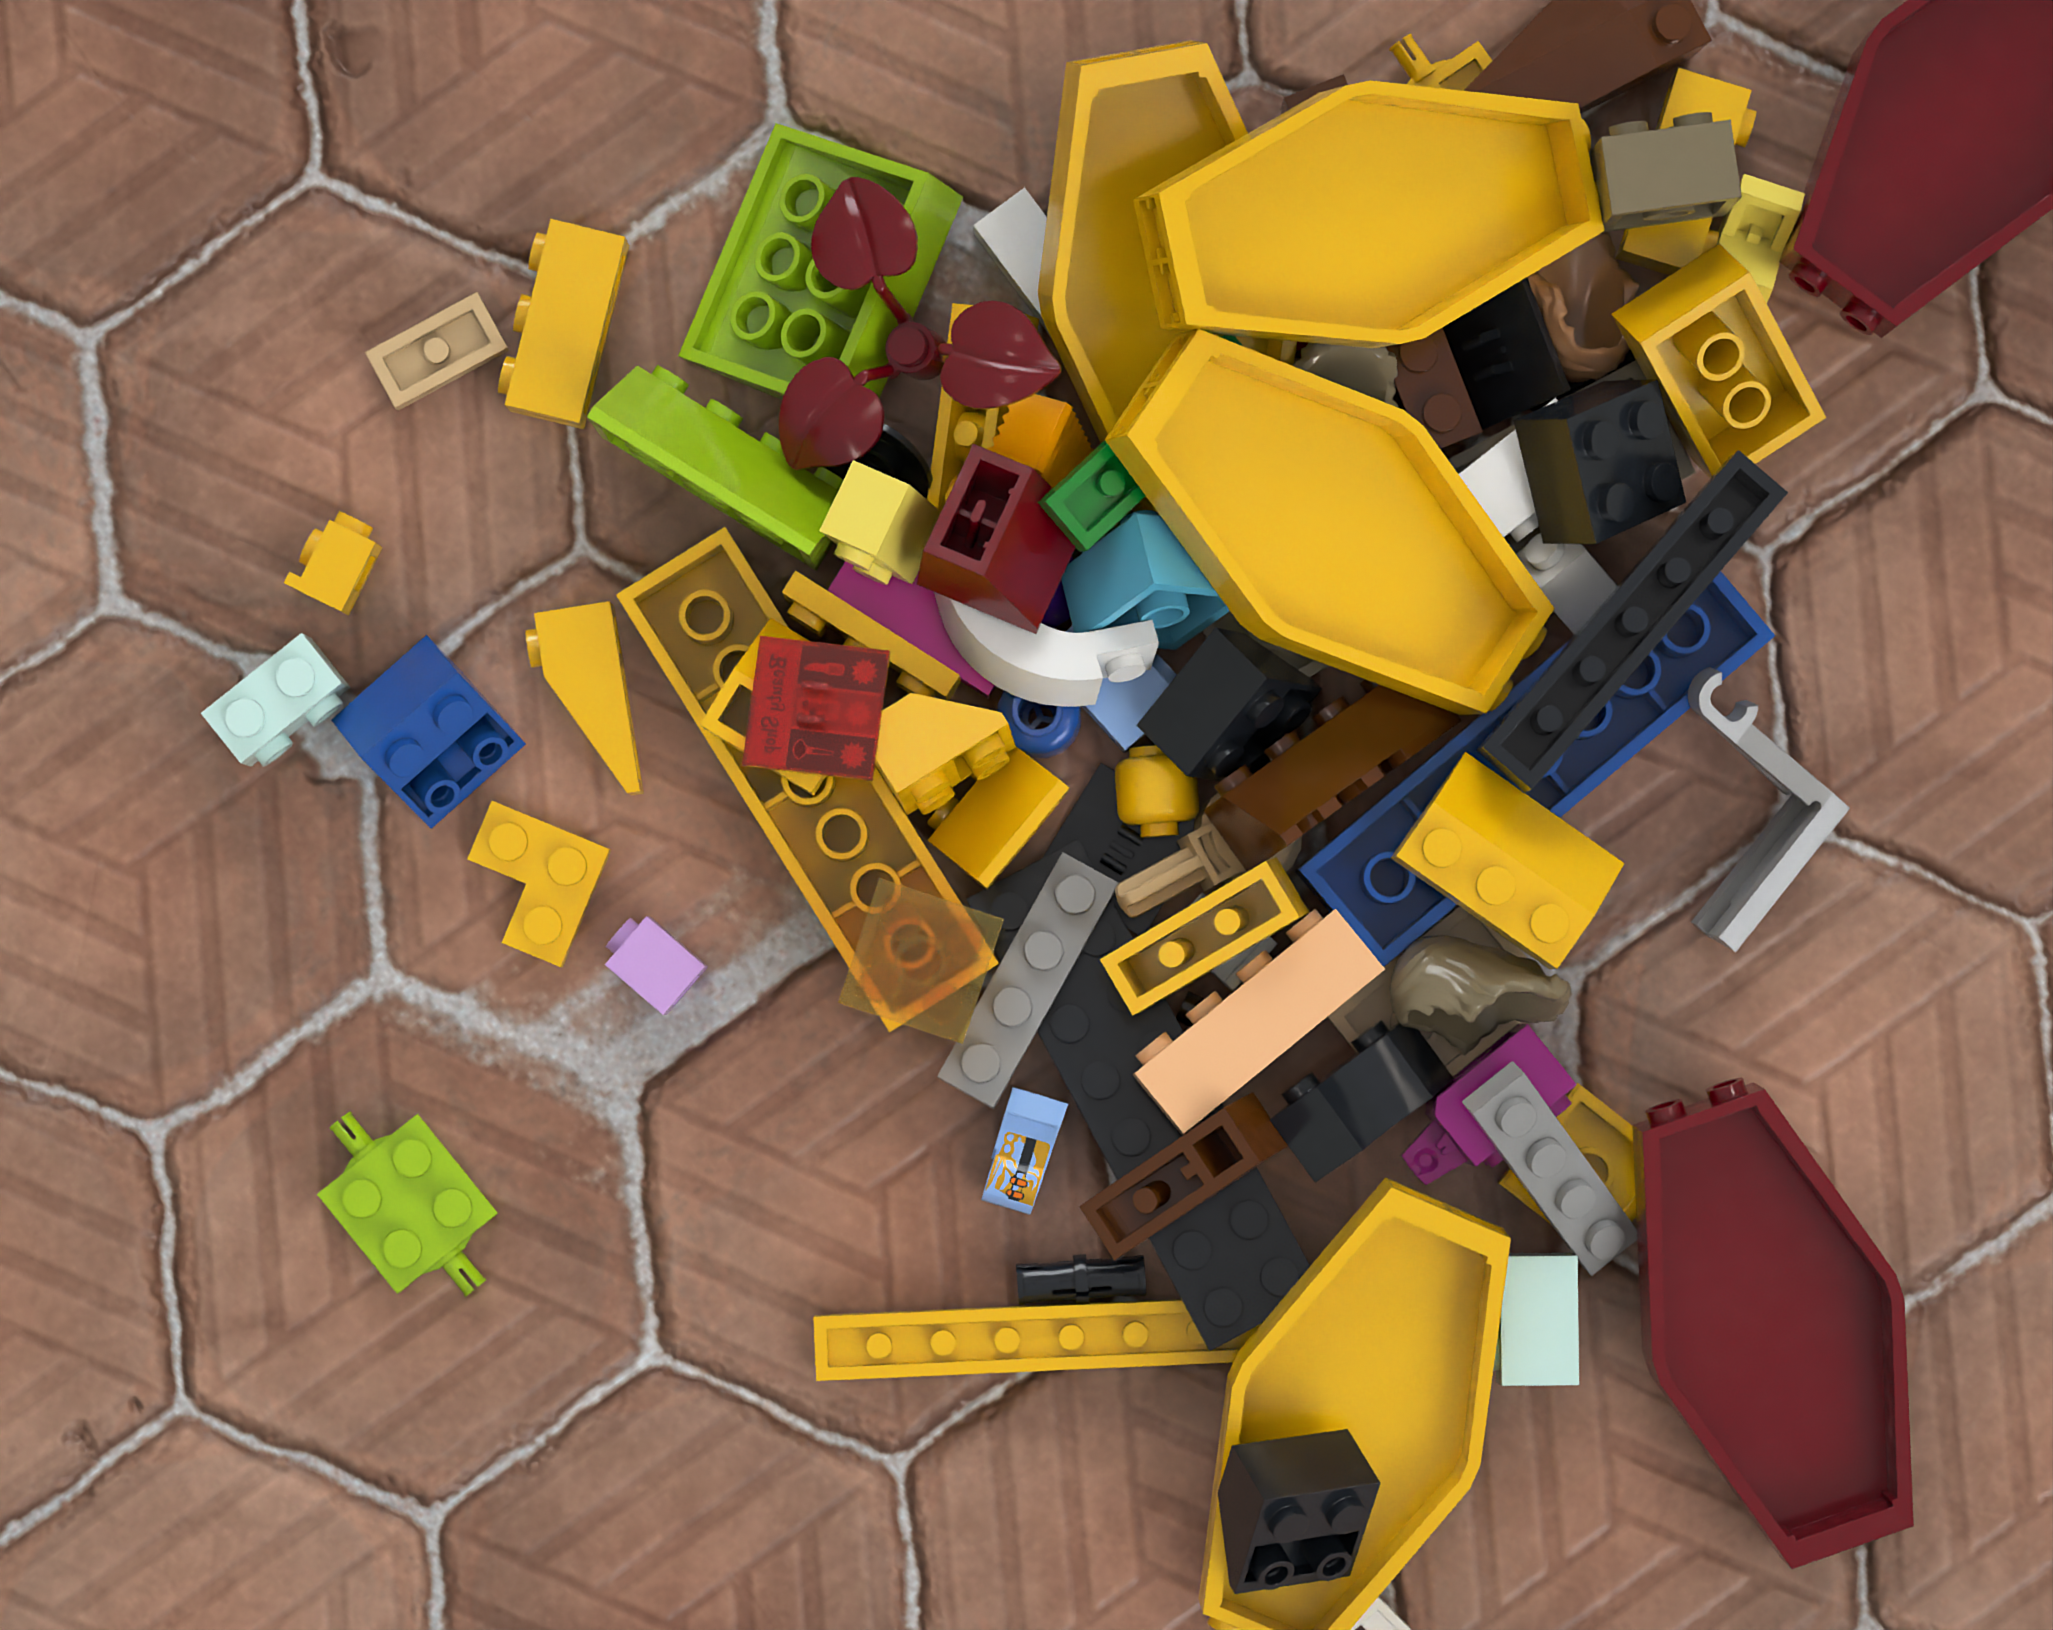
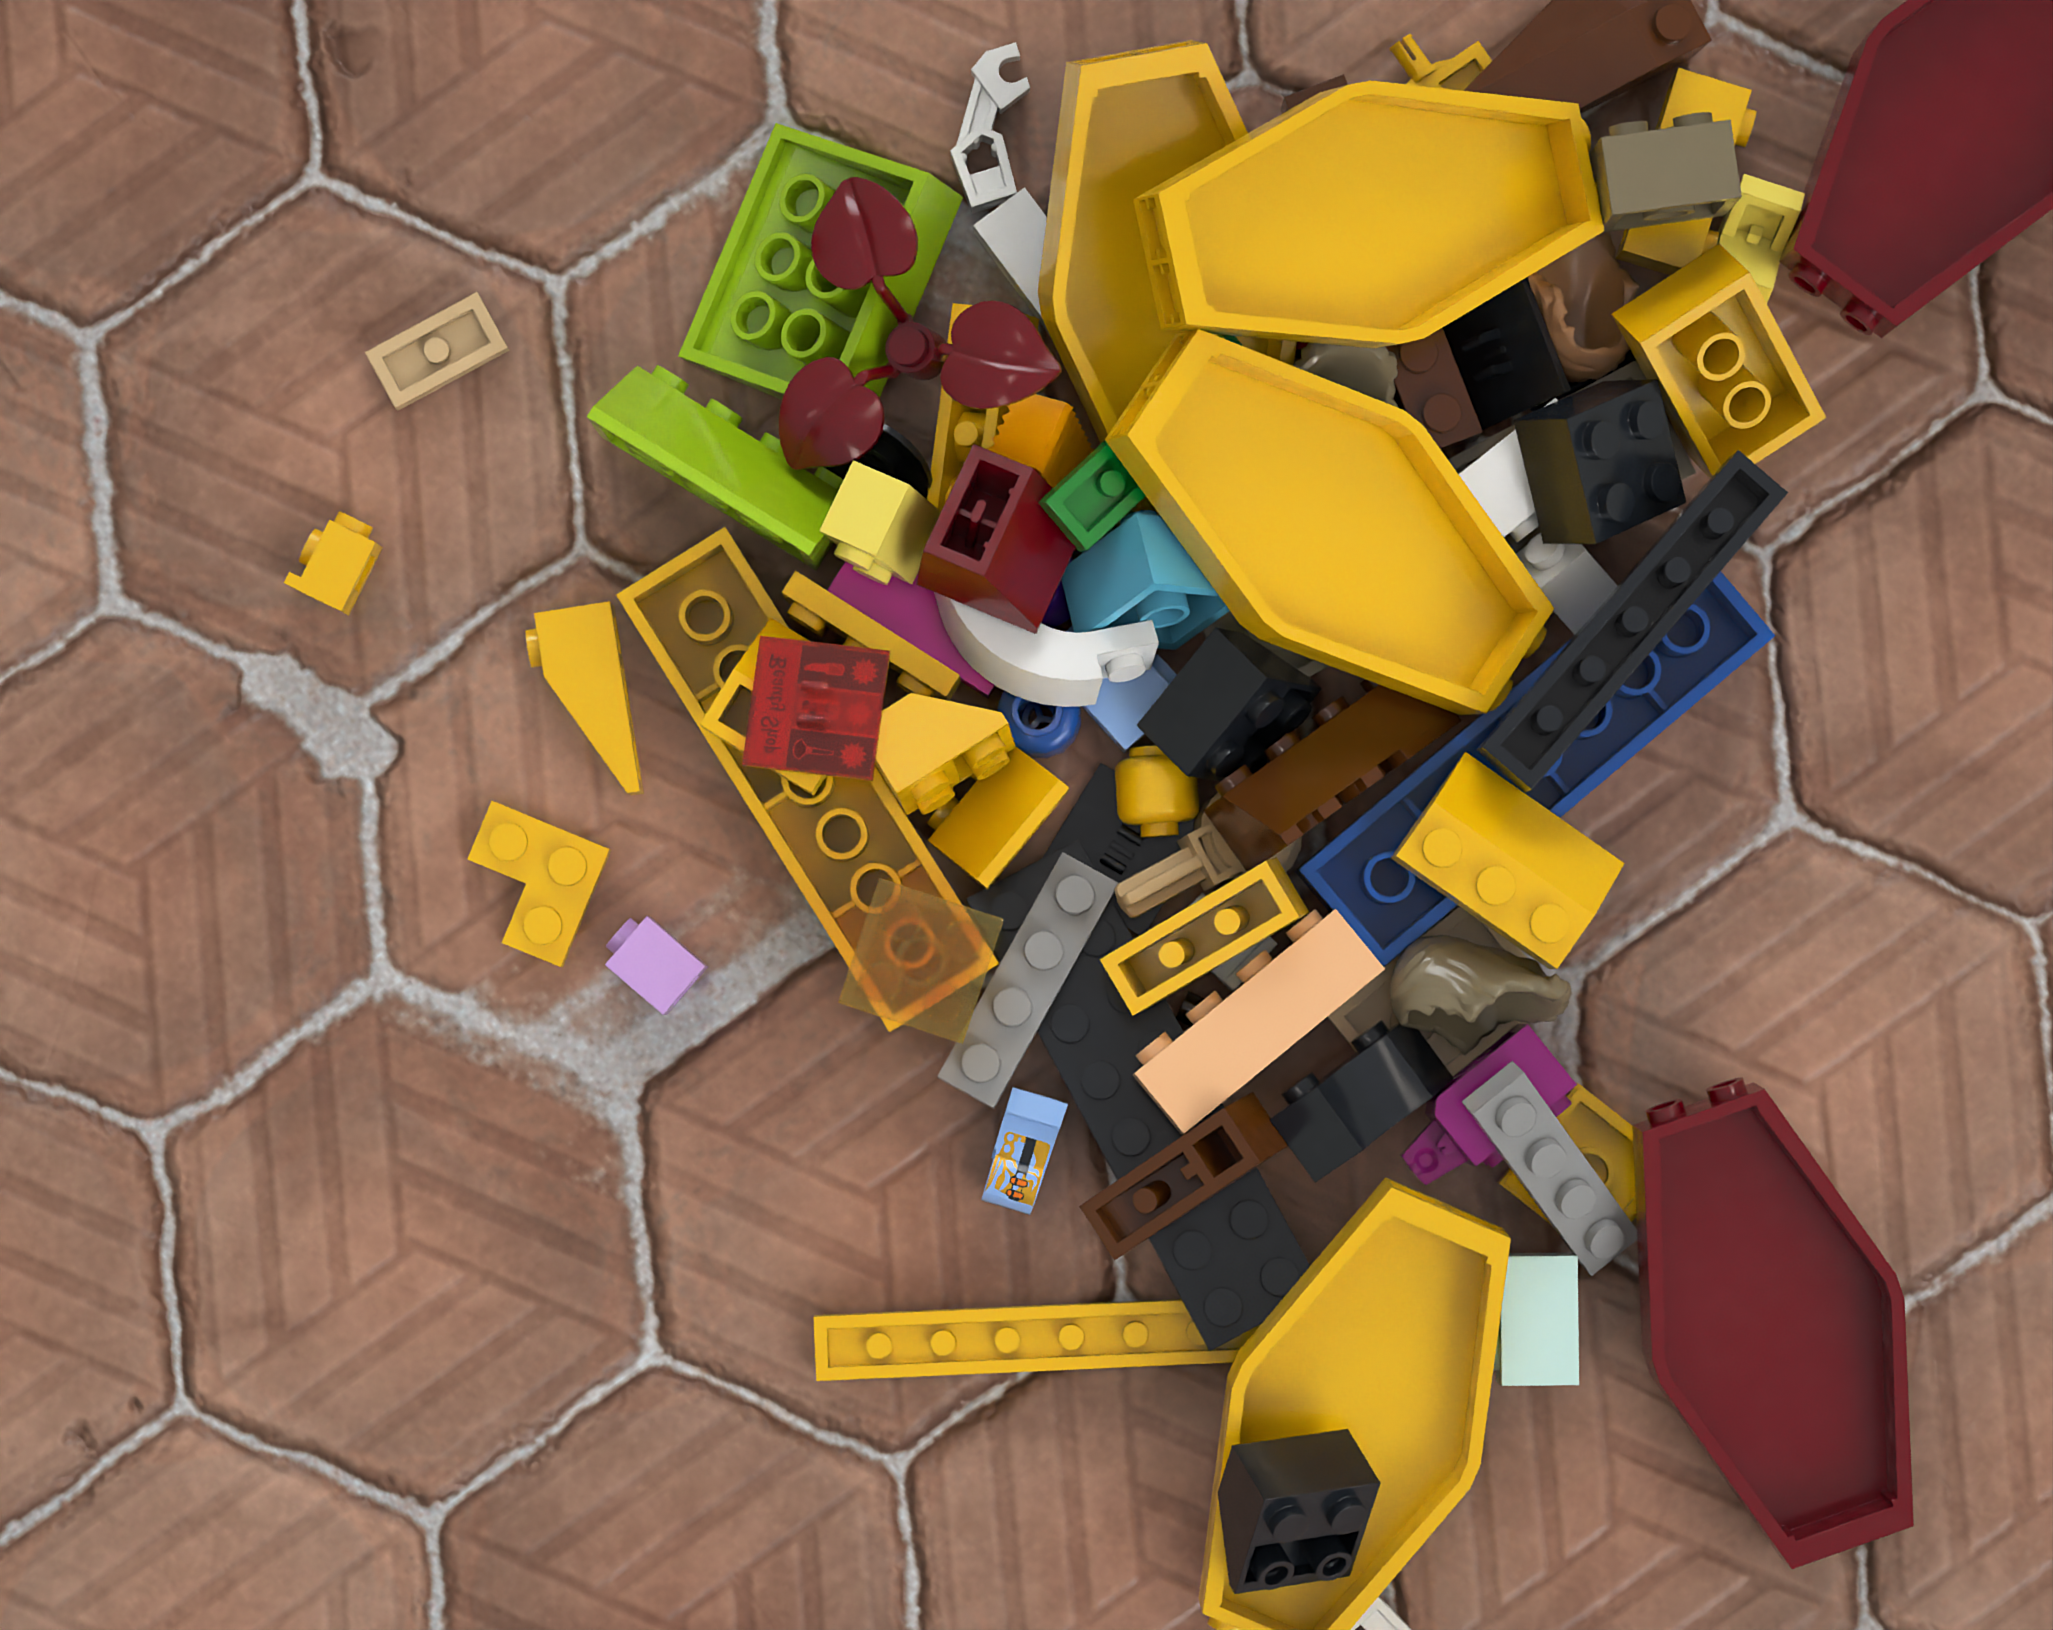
light aqua brick [201,633,351,767] -> none
lime plate [317,1111,498,1297] -> none
blue slope [331,635,526,829] -> none
yellow brick [498,219,630,429] -> none
black pin [1016,1254,1146,1305] -> none
light grey hinge [1688,667,1850,952] -> none
none -> white piece [950,42,1030,214]

